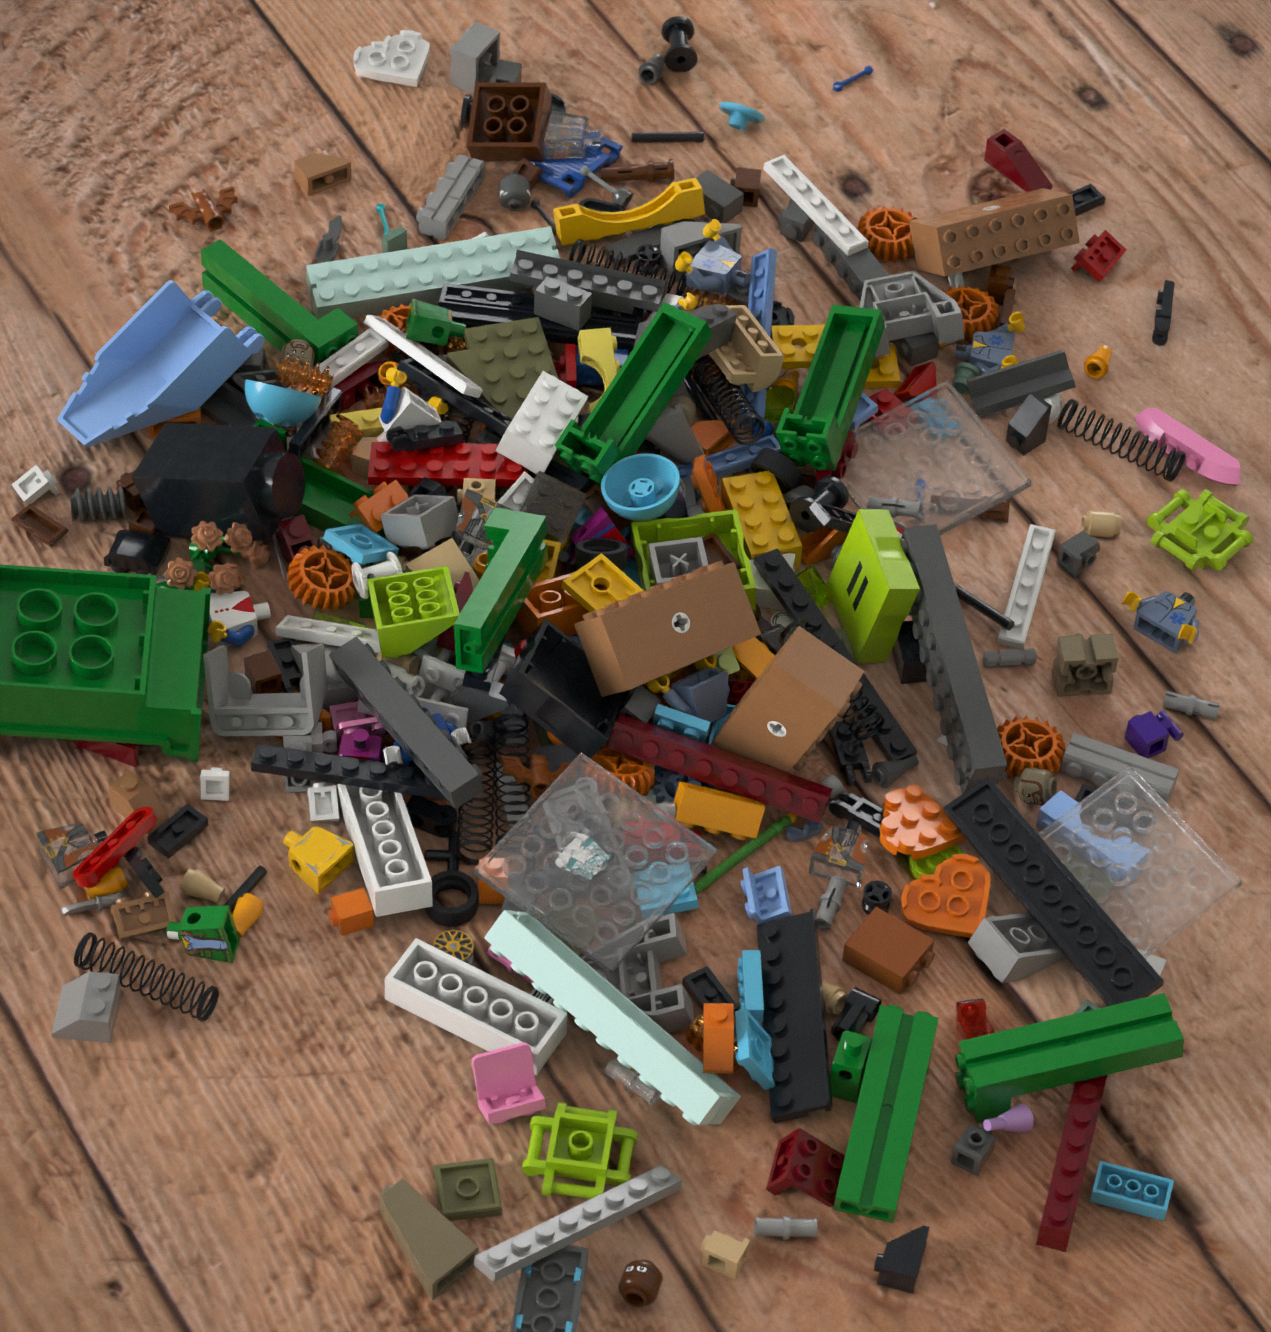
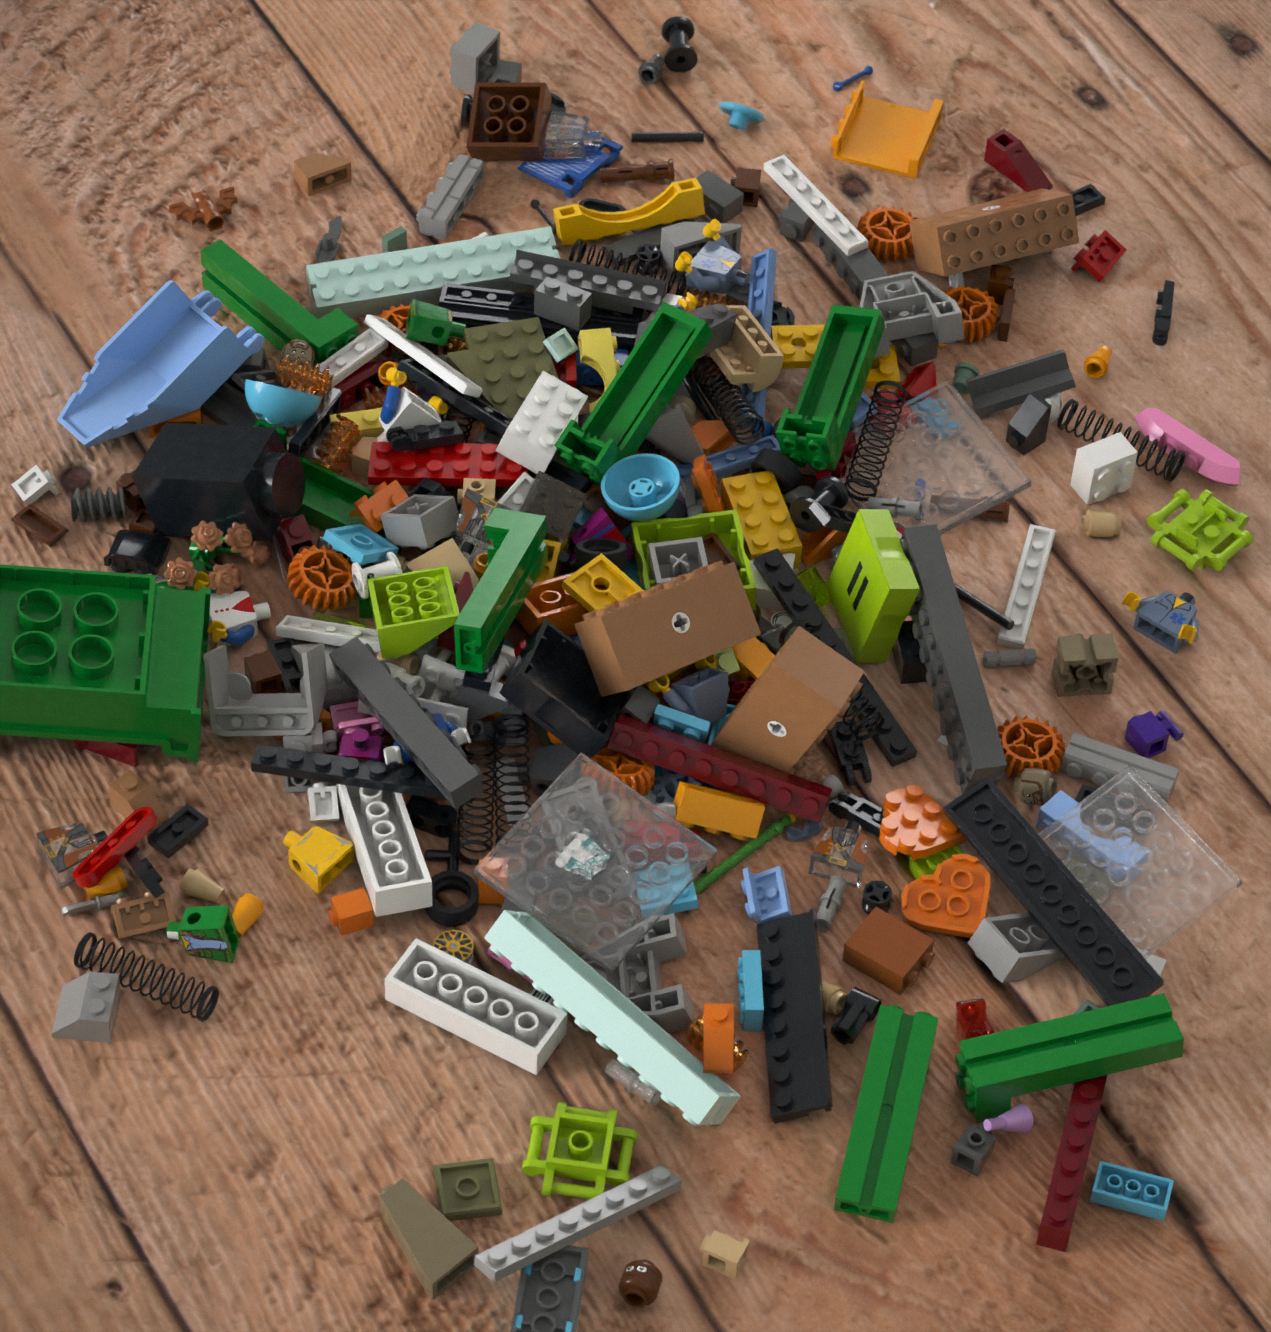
white tile [200,767,230,801] -> none
black bar [224,866,267,913] -> none
white plate [354,30,430,87] -> none
teal hinge [376,203,391,235] -> none
bright pink bracket [472,1042,546,1124] -> none
dark grey head [498,173,531,211] -> none
dark orange animal [499,753,579,800] -> none
reddish brown tile [513,158,544,192] -> none
hinge [580,166,633,208] -> none
black plate [682,966,739,1016] -> none
medium azure plate [734,1008,775,1090] -> none
light grey pin [754,1215,817,1240] -> none
clear neon green hair [764,386,797,422] -> none
dark red bracket [766,1128,845,1207] -> none
light orange cone [773,369,800,402] -> none
green torso [830,1031,872,1103] -> none
dark grey cone [871,755,919,788] -> none
black slope [874,1225,930,1294] -> none
sand blue torso [955,312,1025,375] -> none
dark grey brick [1057,530,1100,578] -> none
light grey pin [1162,690,1220,720] -> none
none -> light aqua tile [543,328,579,363]
none -> light orange panel [831,81,944,179]
none -> black piece [844,380,907,502]
none -> white brick [1070,432,1138,505]

